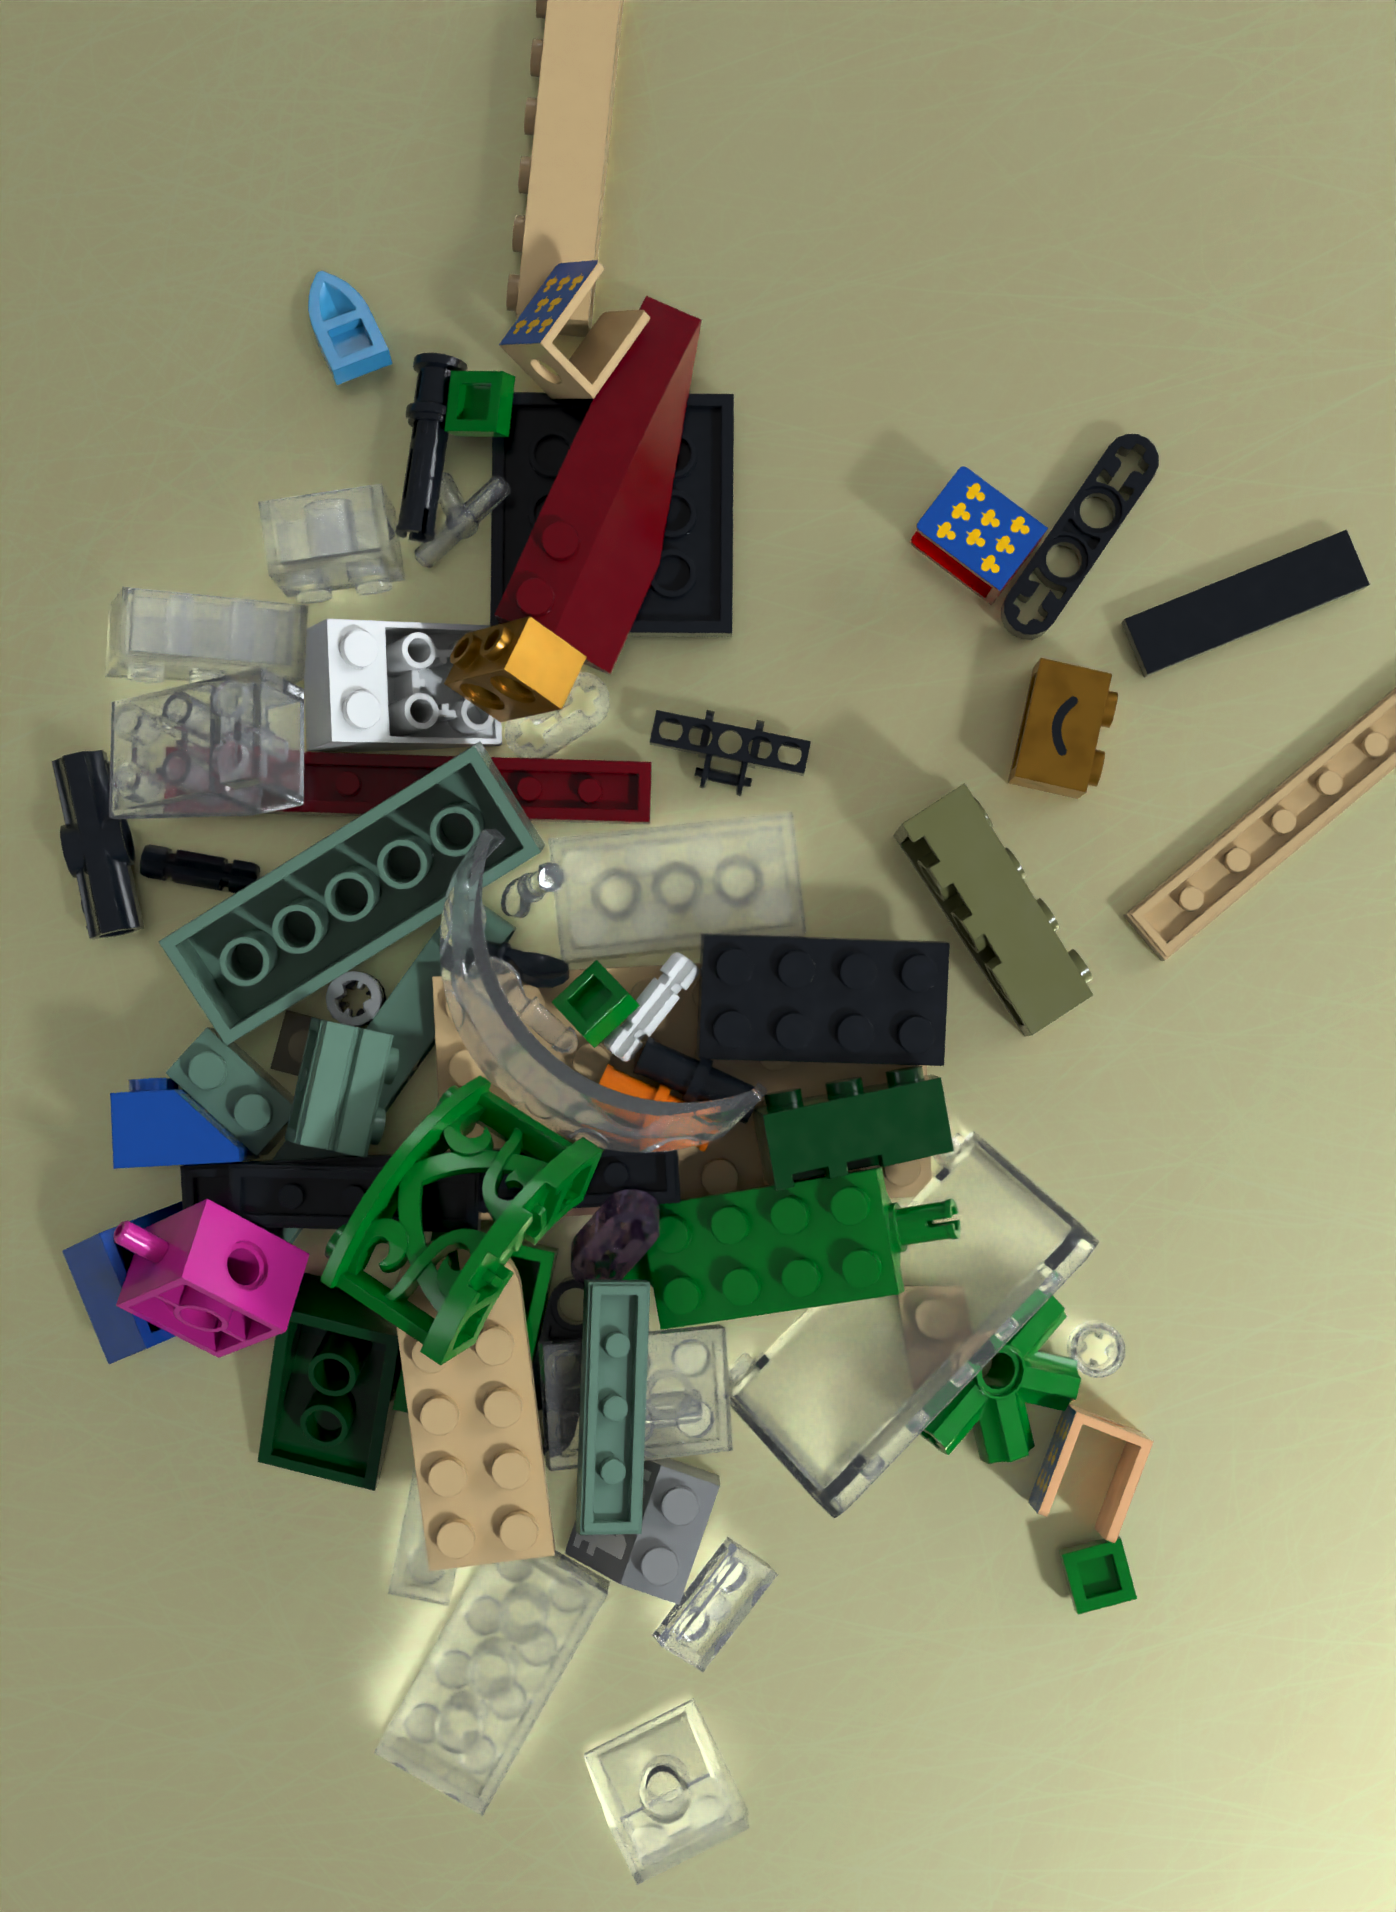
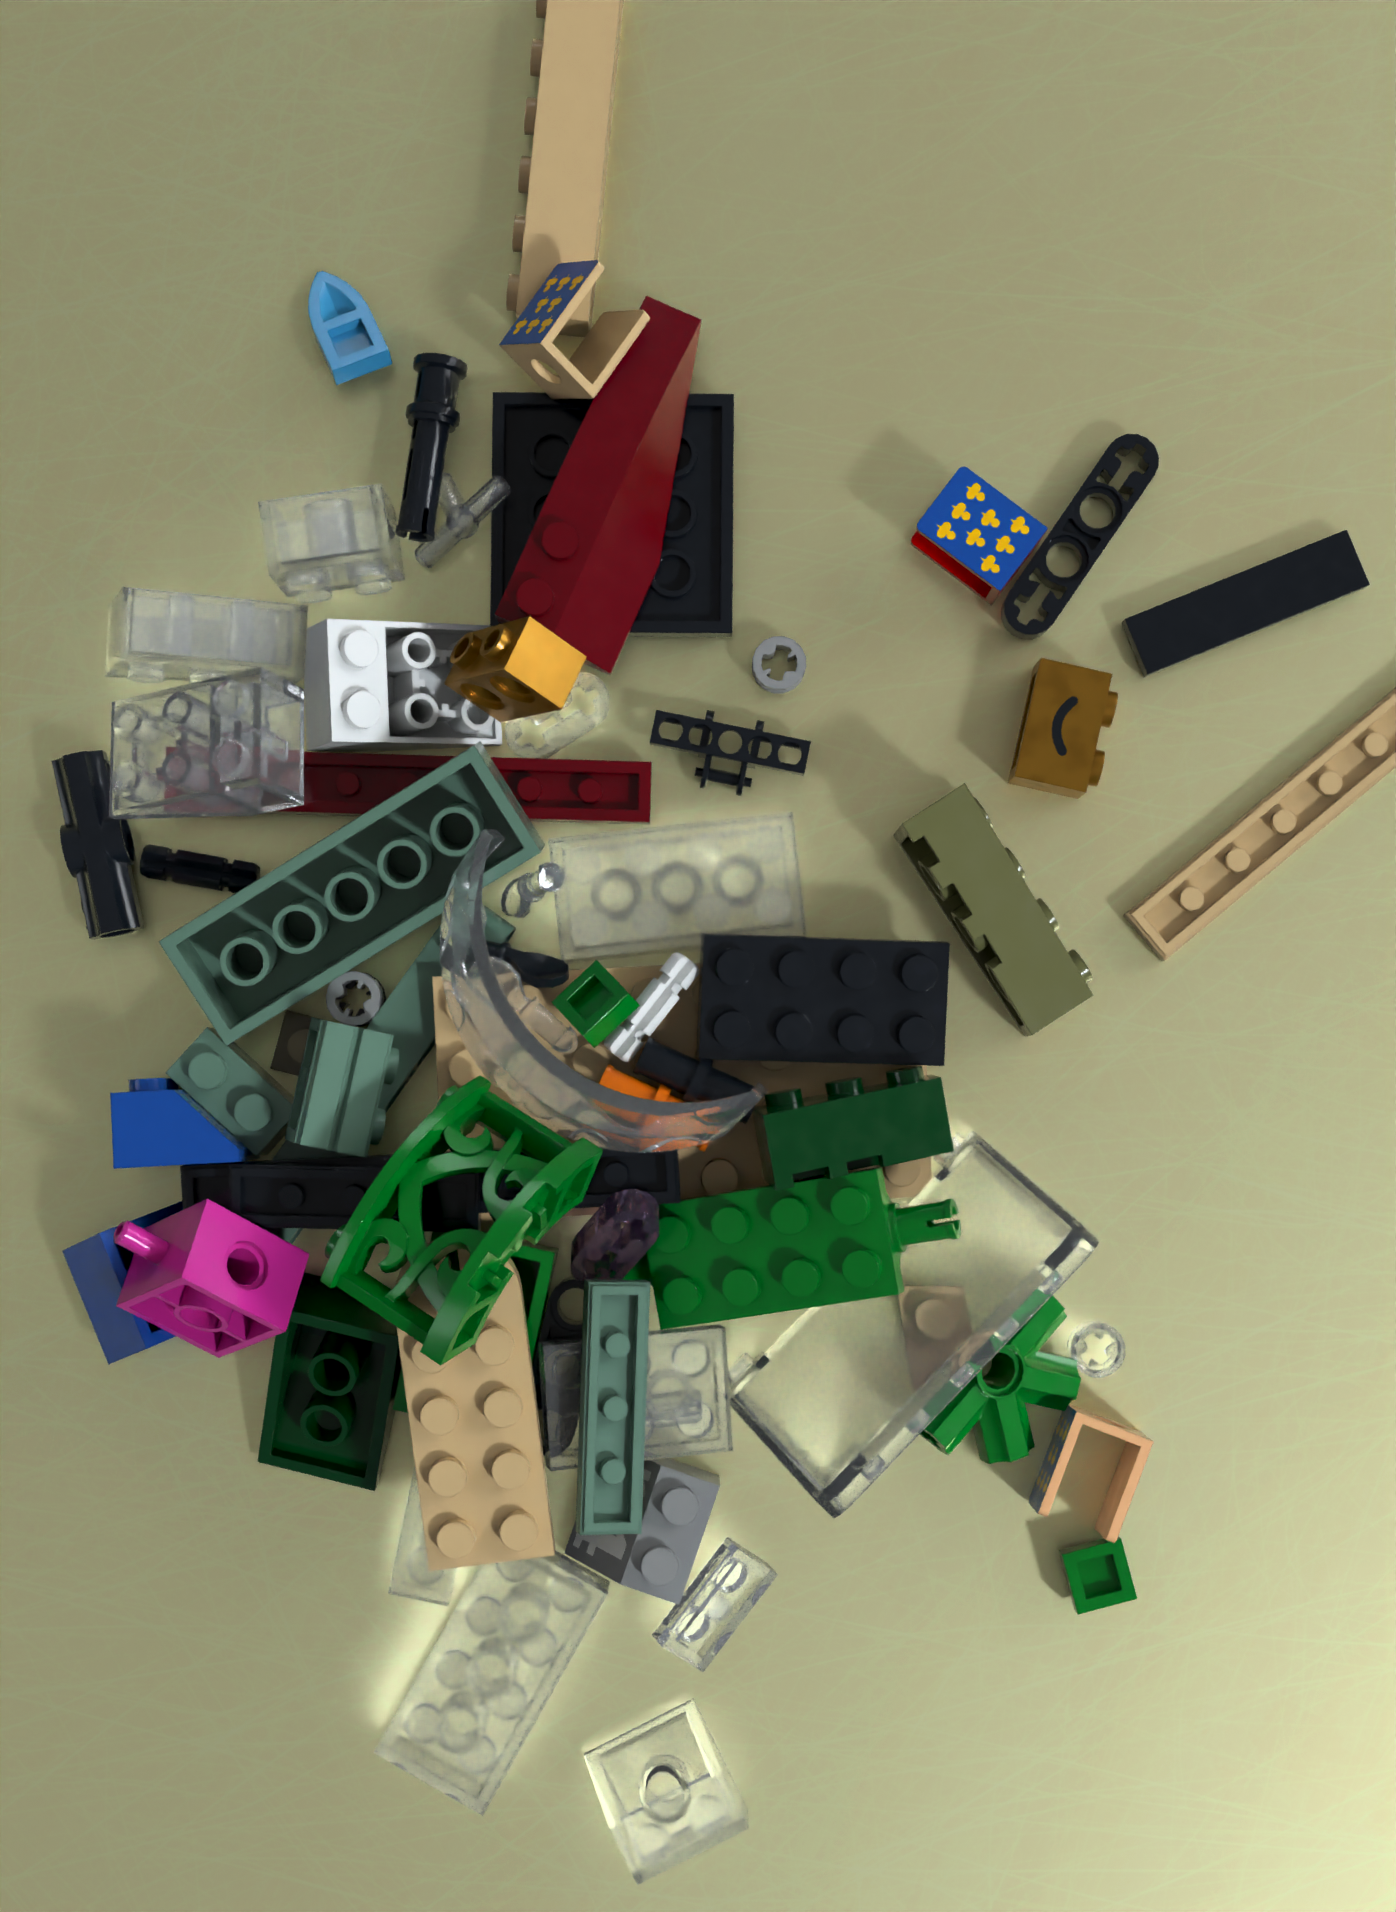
green plate [444,371,515,437] -> none
none -> light grey bush [752,636,806,694]

